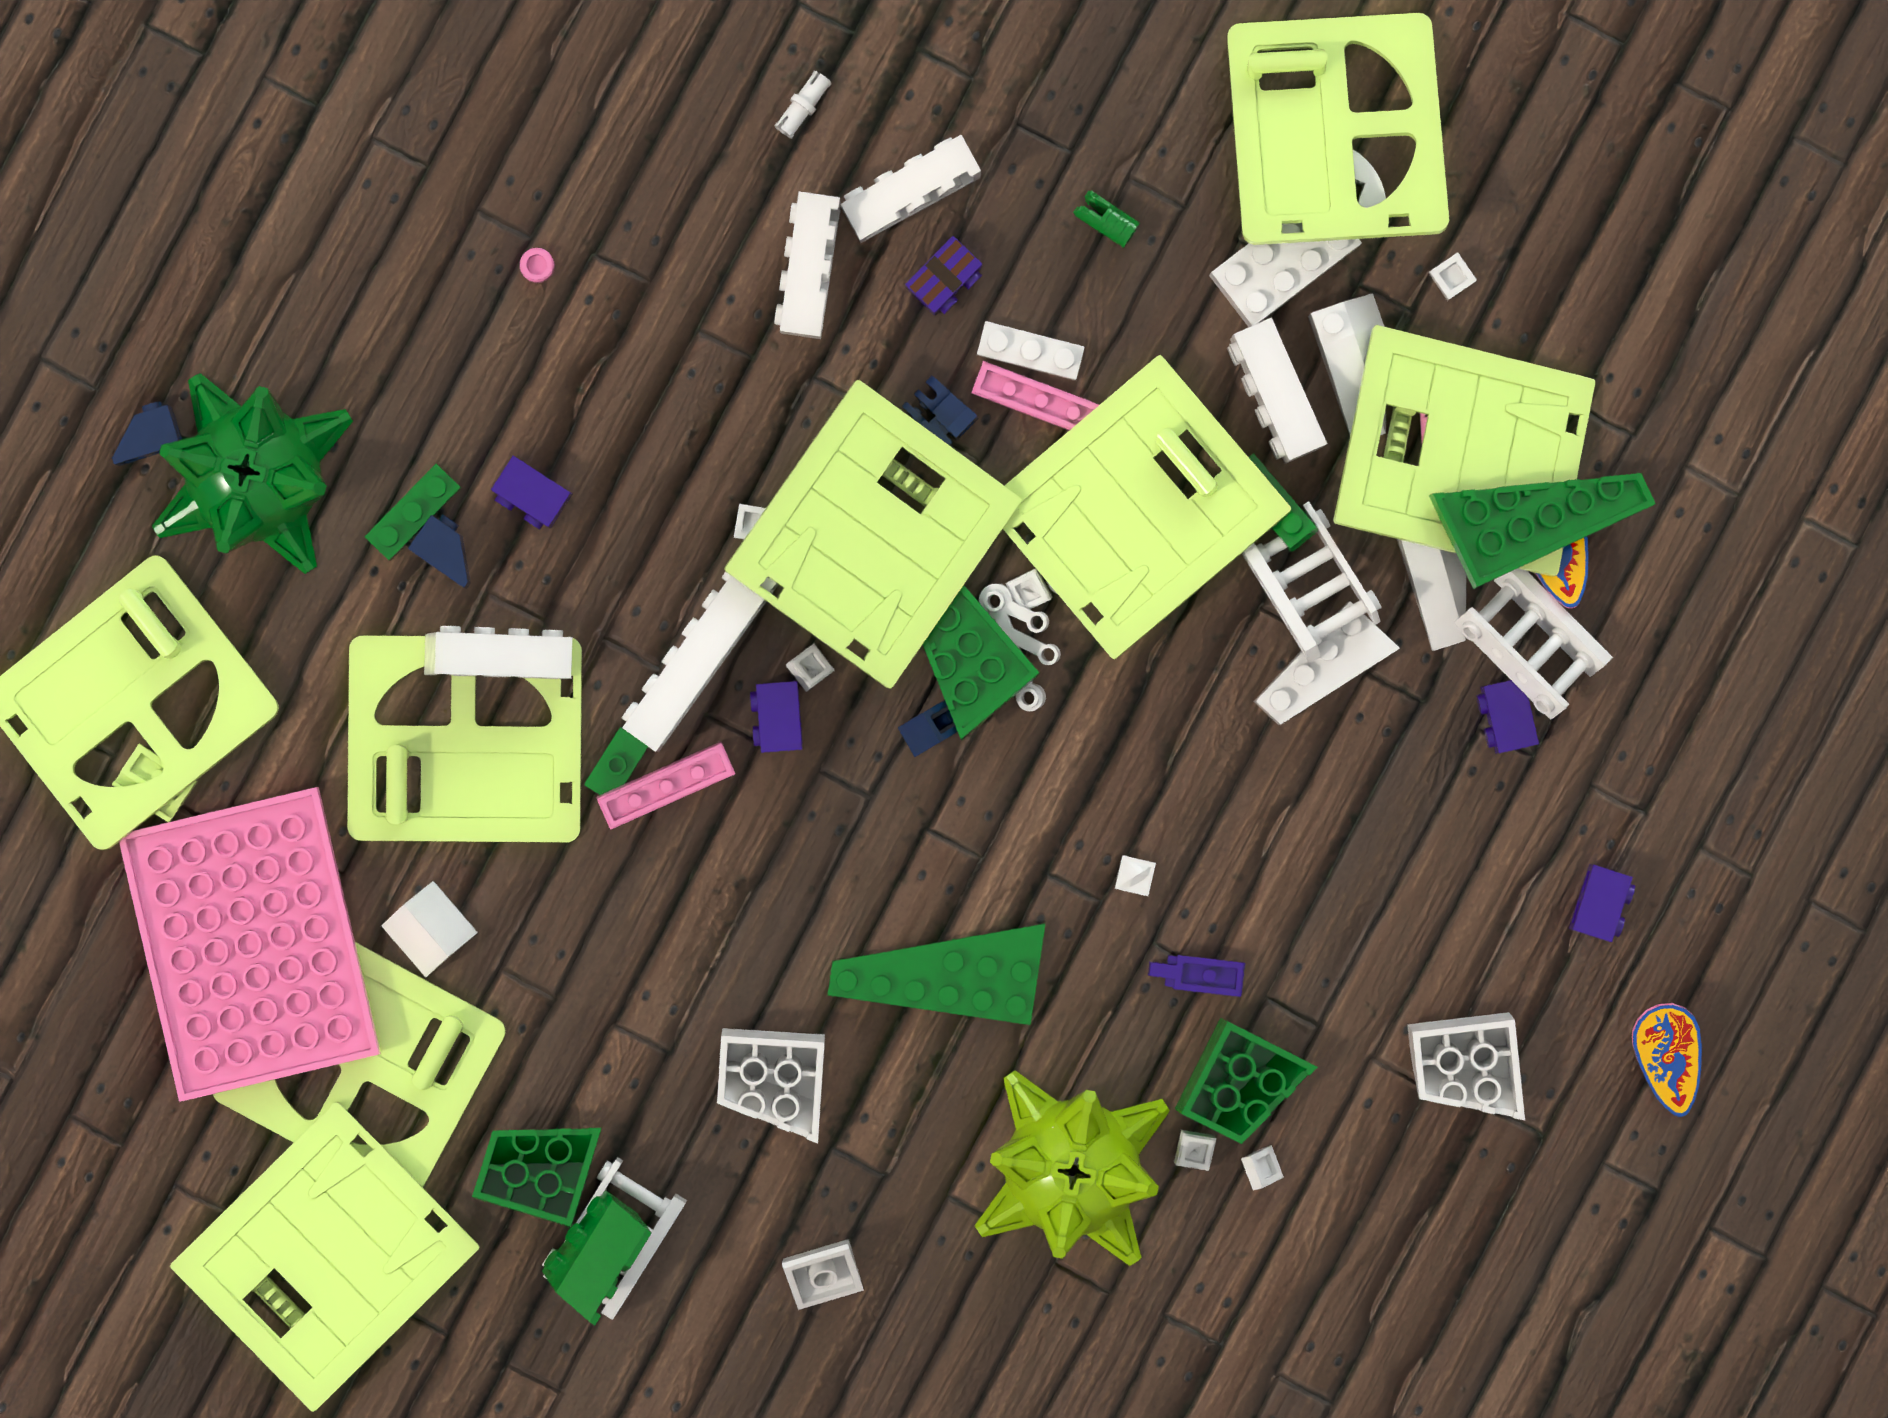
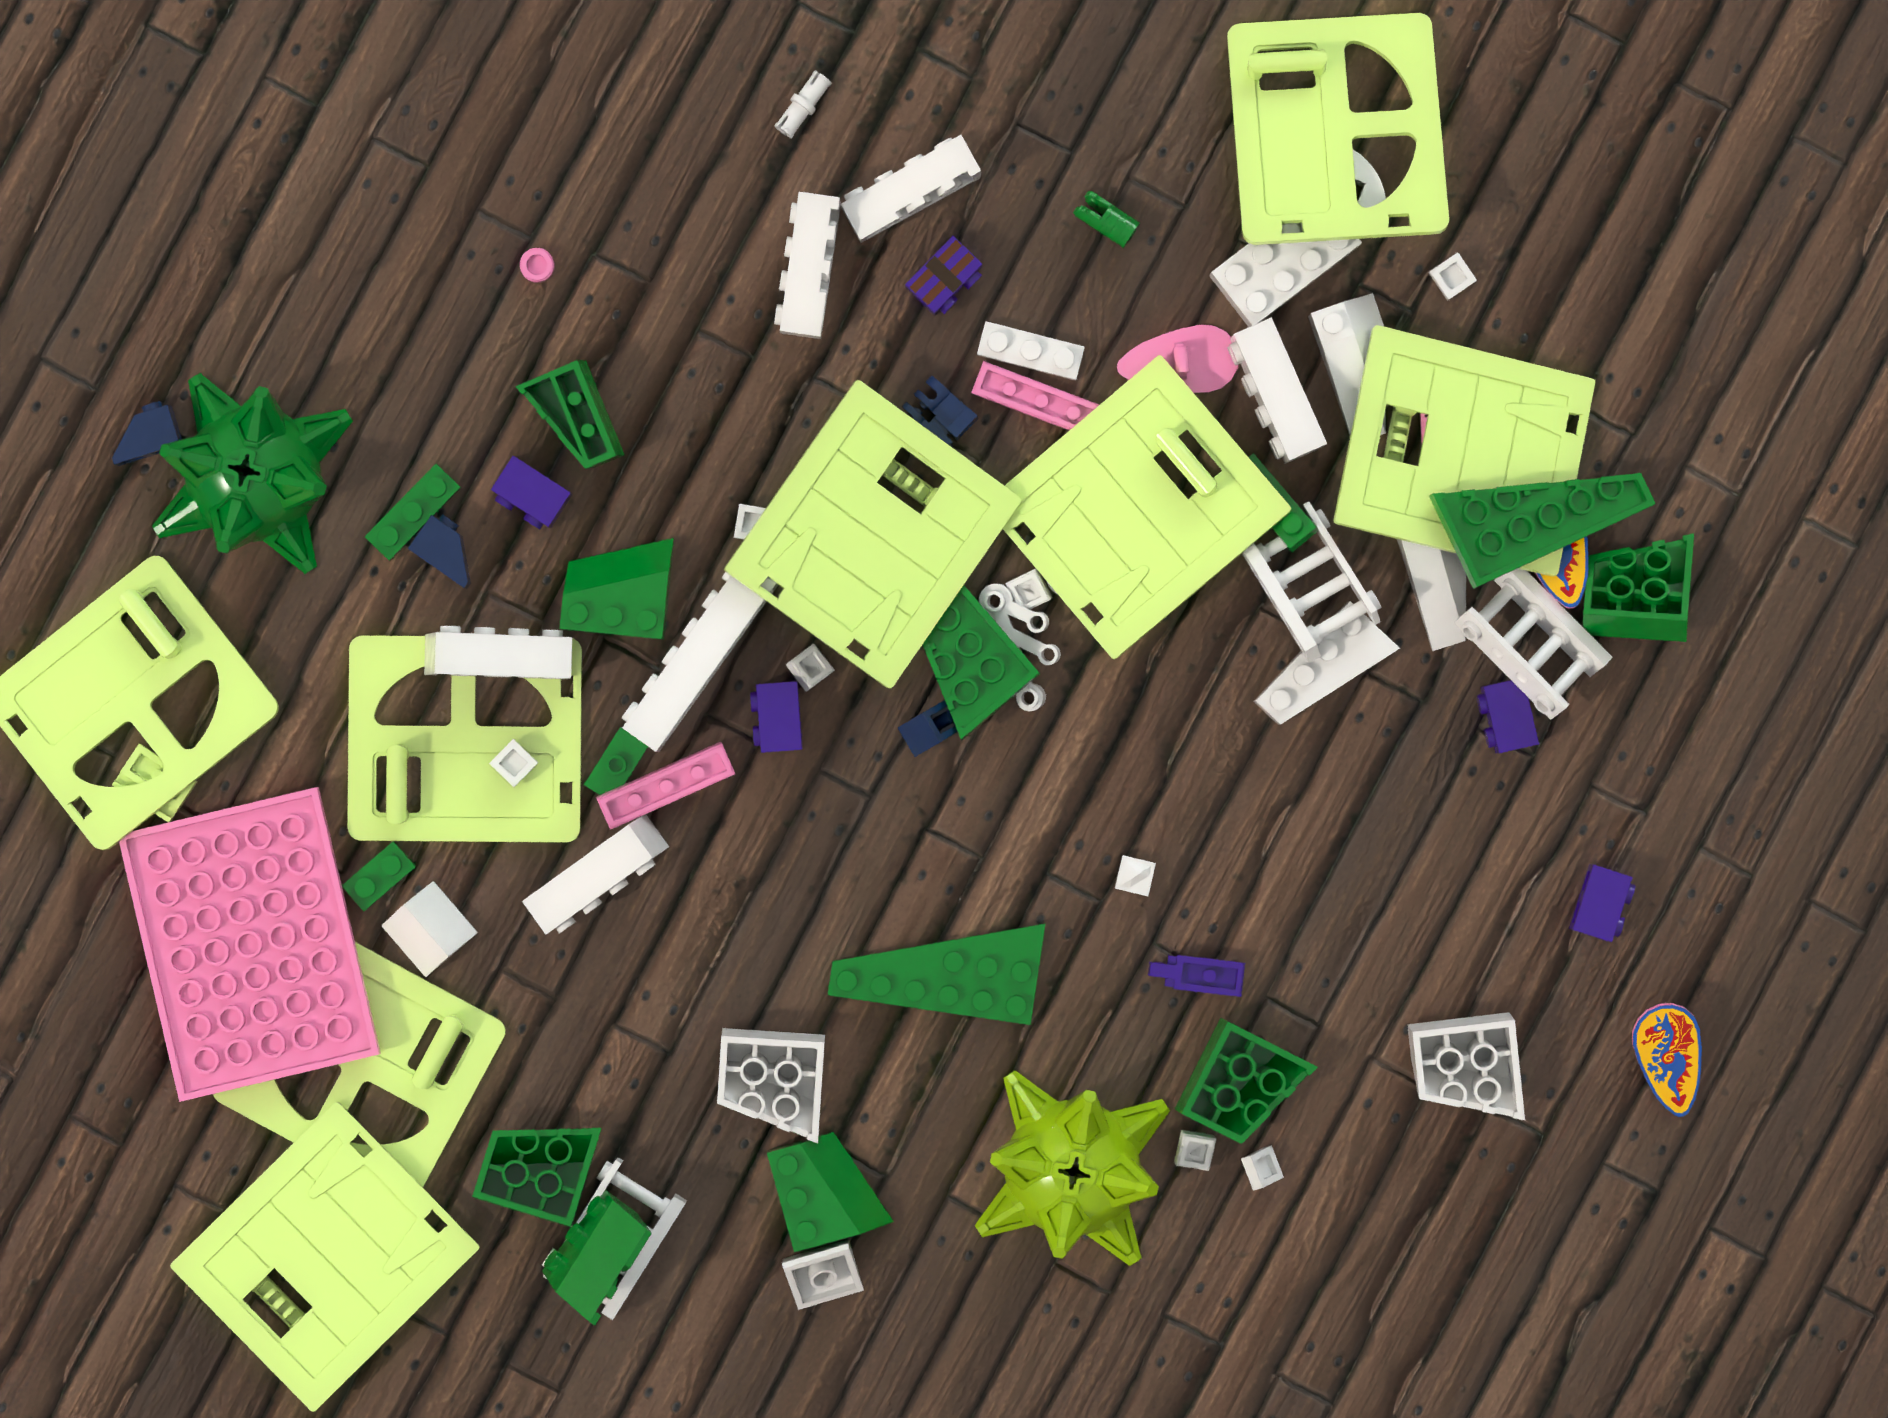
none -> green plate [342,841,417,912]
none -> white plate [489,739,538,787]
none -> green wedge [515,360,625,469]
none -> white wedge [522,814,669,934]
none -> green wedge [559,538,674,640]
none -> green wedge [767,1132,894,1252]
none -> bright pink shield [1117,325,1238,393]
none -> green wedge [1583,533,1694,642]

